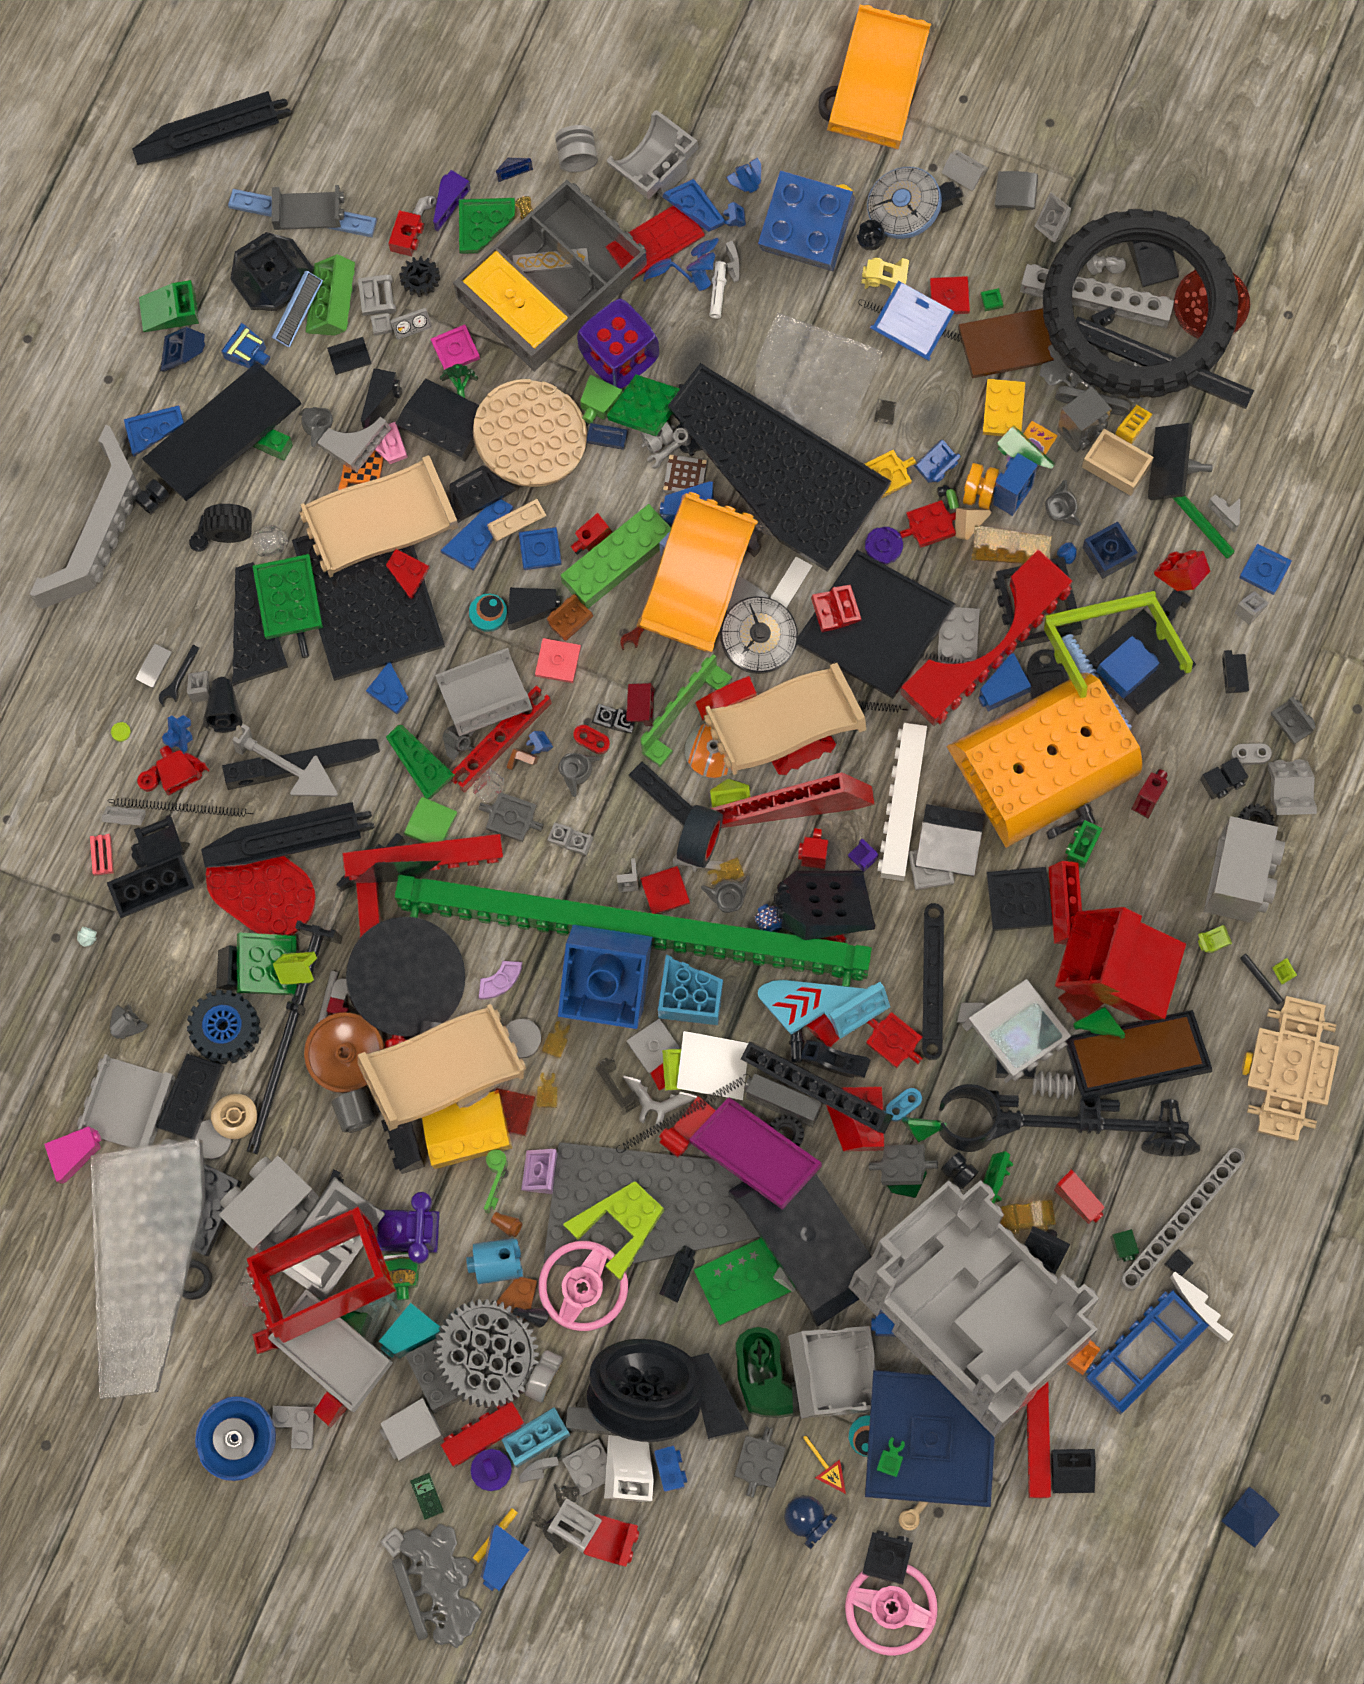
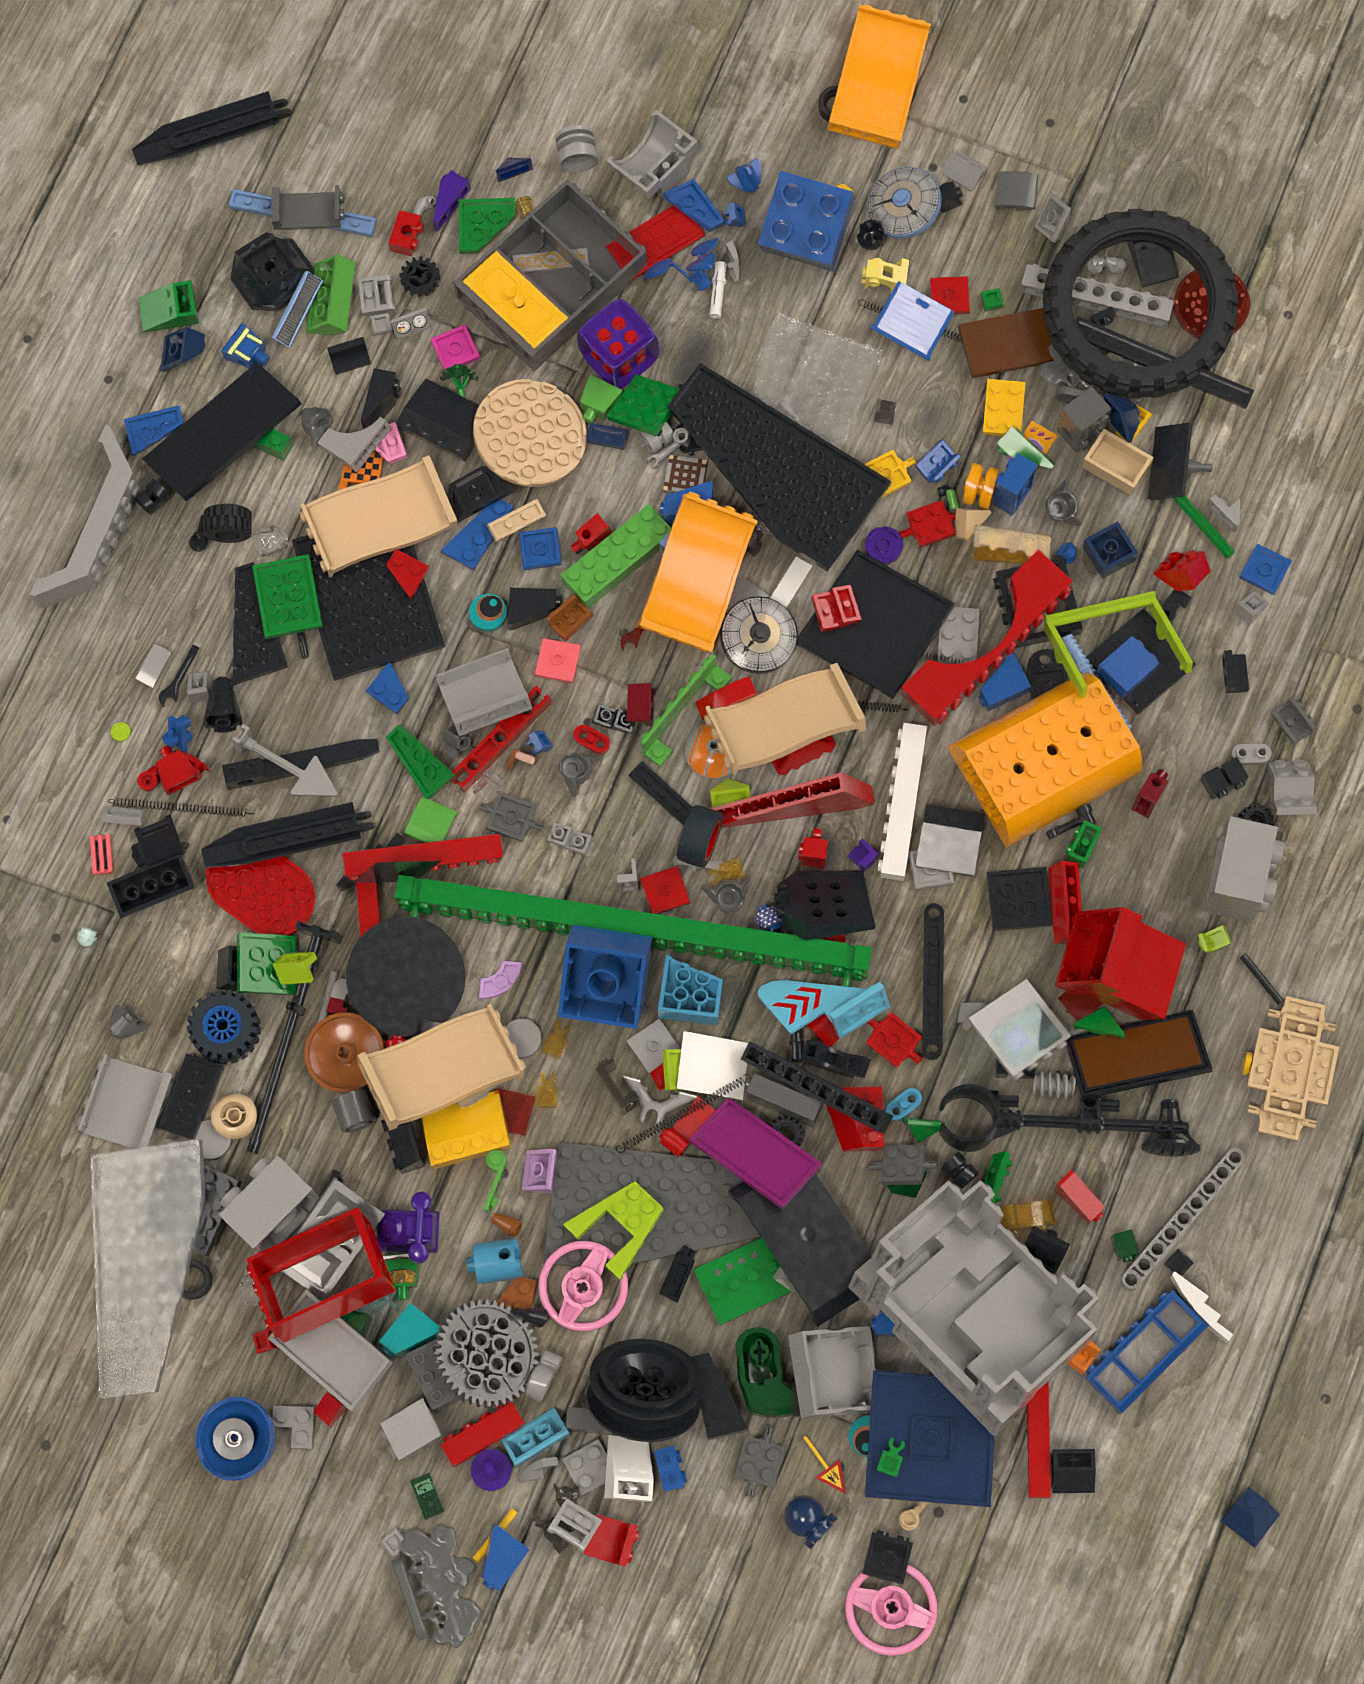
dark pink slope [44,1127,101,1184] -> none
lime slope [1272,958,1297,985] -> none
none -> dark blue slope [1103,393,1140,443]

